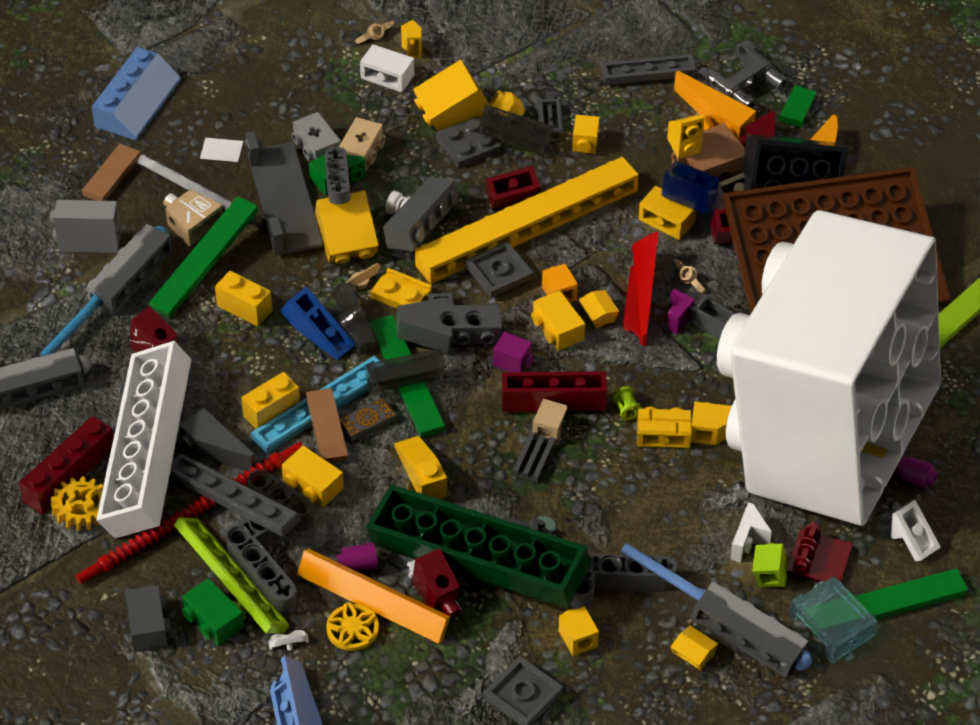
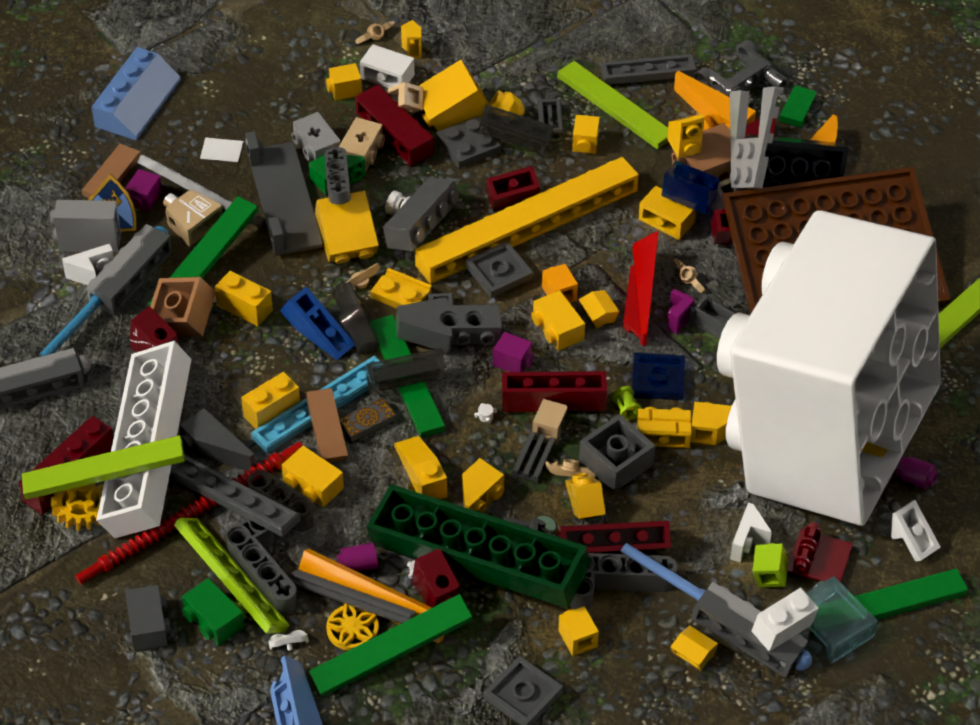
none -> lime tile [22,435,185,500]
none -> white slope [62,244,114,285]
none -> shield [88,174,137,232]
none -> magenta brick [125,169,162,212]
none -> medium nougat slope [150,277,216,337]
none -> dark grey axle [290,570,416,624]
none -> green tile [309,594,473,698]
none -> yellow brick [326,63,362,101]
none -> dark red brick [355,85,435,167]
none -> tan panel [388,82,423,115]
none -> yellow slope [462,458,505,513]
none -> white piece [474,403,497,423]
none -> tan piece [545,459,596,478]
none -> lime tile [557,61,669,150]
none -> dark red brick [557,521,671,552]
none -> yellow slope [565,473,605,519]
none -> dark grey brick [579,414,656,492]
none -> clear blue tile [632,352,685,401]
none -> light grey wing [730,86,784,189]
none -> white brick [751,588,819,652]

